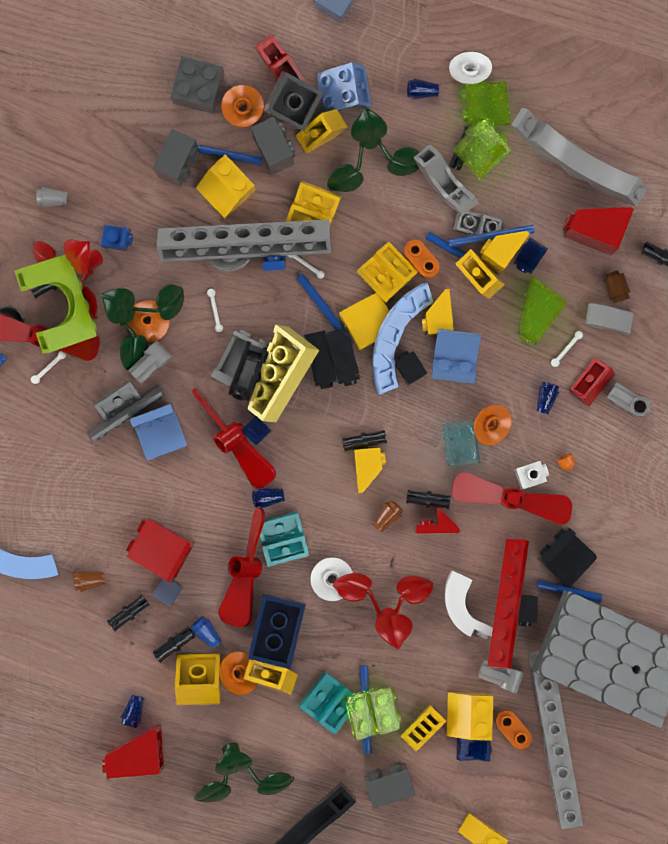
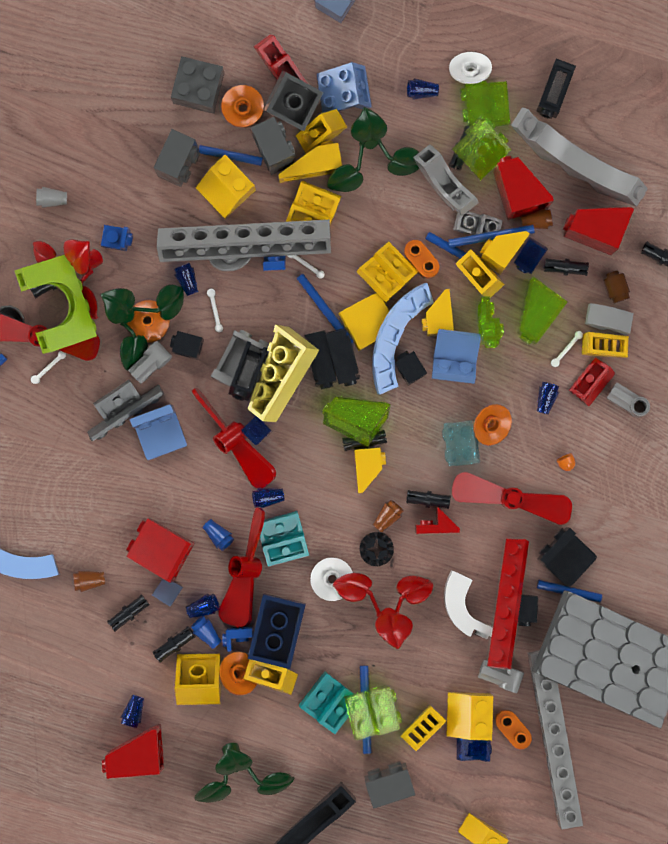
white brick [514,461,549,490] -> none
none -> black brick [170,331,204,360]
none -> clear blue cone [174,263,199,296]
none -> clear blue cone [186,594,220,618]
none -> blue cone [203,519,234,551]
none -> blue bracket [222,627,253,652]
none -> yellow slope [278,141,342,183]
none -> clear neon green slope [322,397,391,447]
none -> black gear [359,532,394,567]
none -> clear neon green plate [477,296,504,348]
none -> red slope [493,156,554,220]
none -> dark orange cone [521,208,553,229]
none -> black window [536,59,576,119]
none -> black pin [544,258,589,276]
none -> yellow slope [582,332,629,358]

